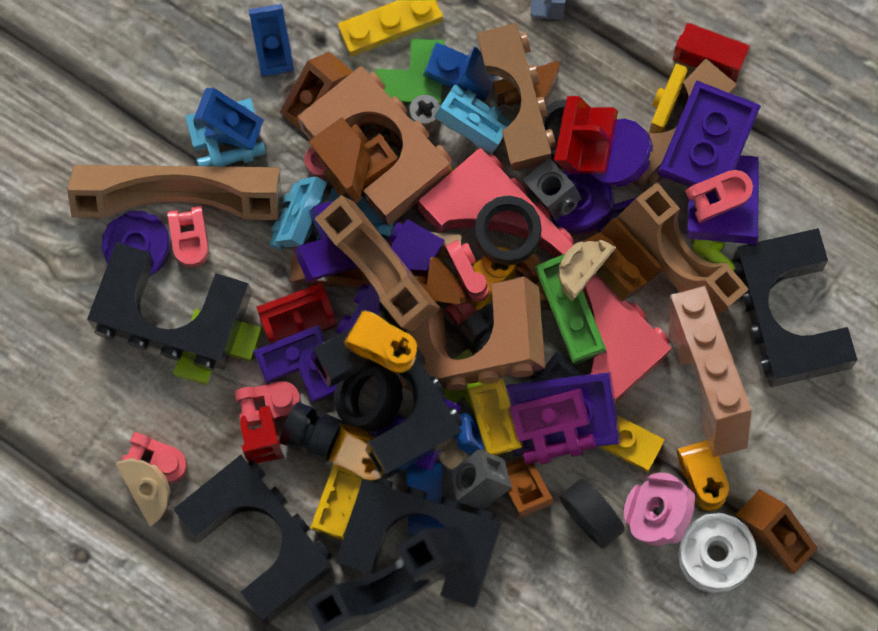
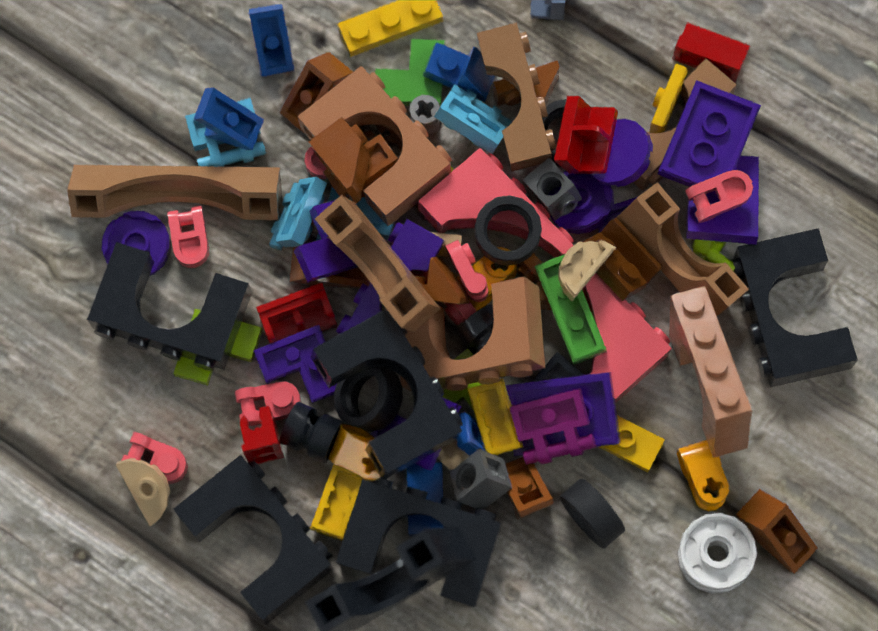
light orange piece [344,311,417,373] -> none
bright pink plate [624,473,695,546] -> none

